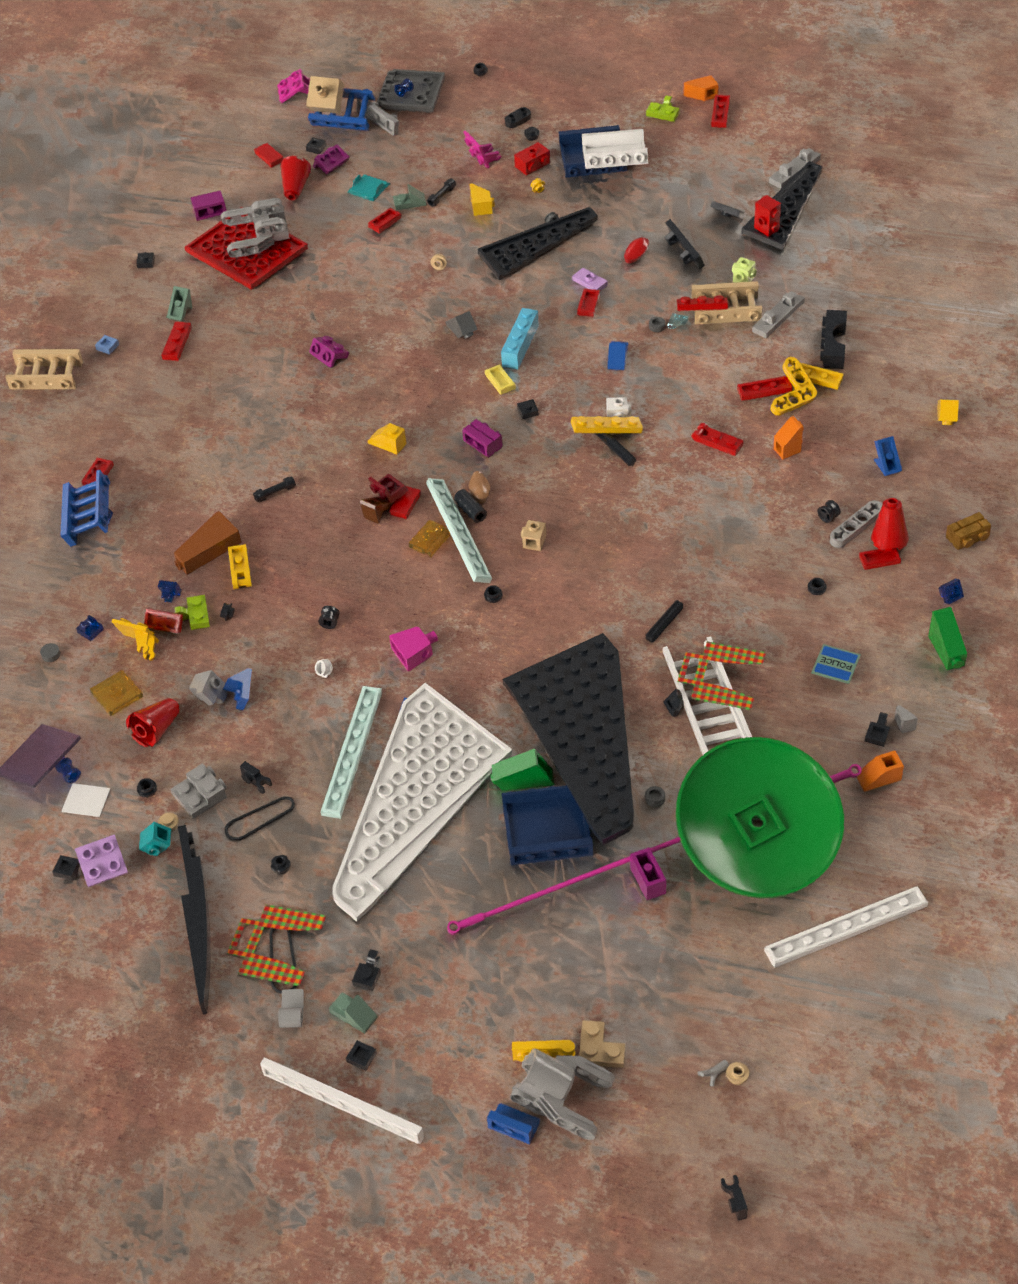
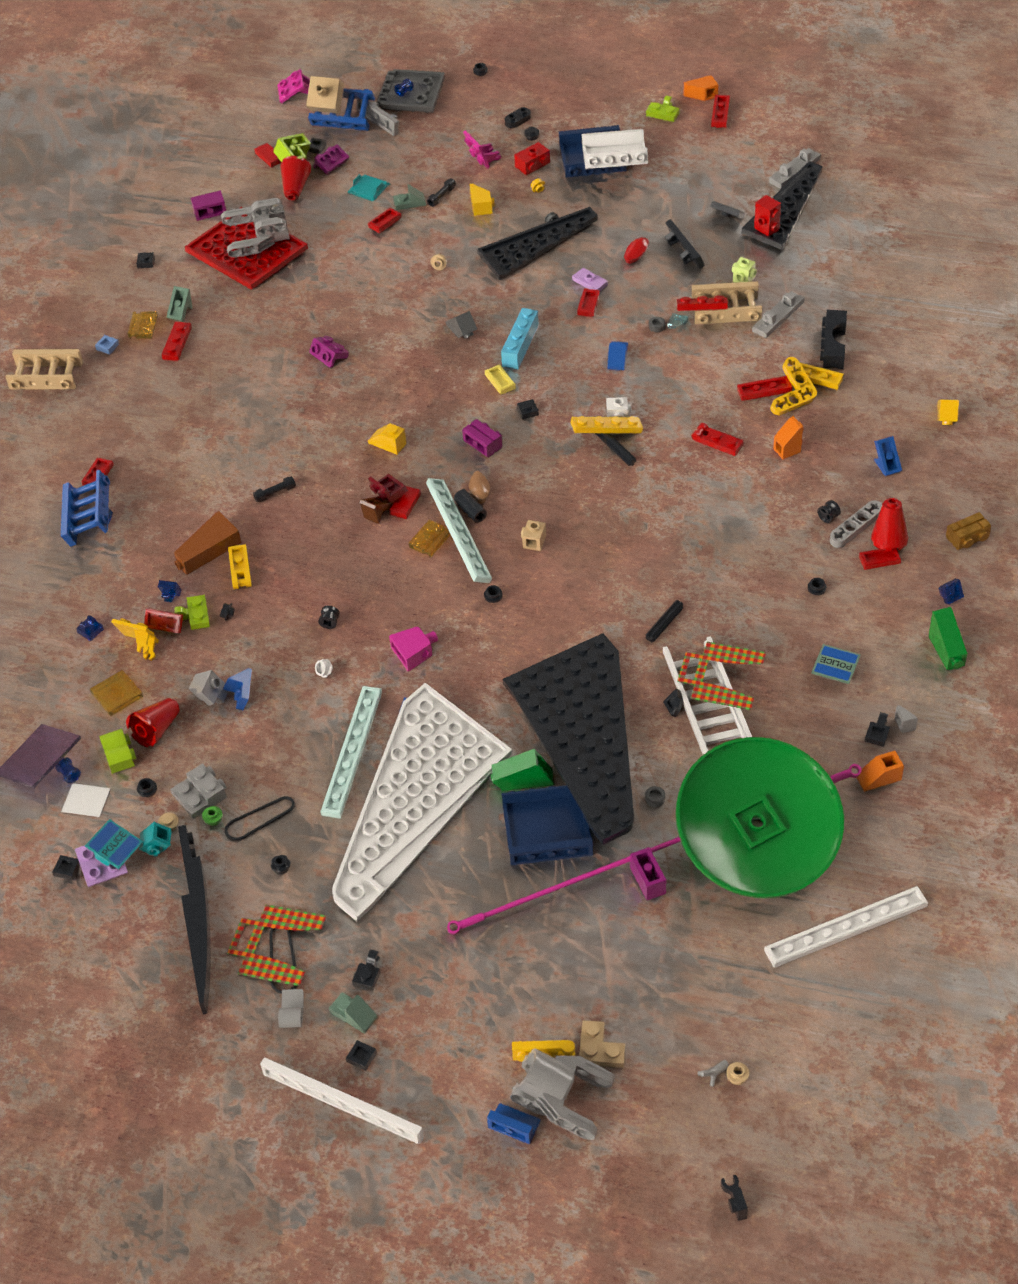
dark grey tile [40,643,60,662] -> none
black plate [240,761,272,794] -> none
none -> piece [85,819,143,869]
none -> lime brick [99,729,137,774]
none -> clear yellow plate [127,312,158,339]
none -> bright green plate [202,806,223,826]
none -> lime brick [273,133,311,162]

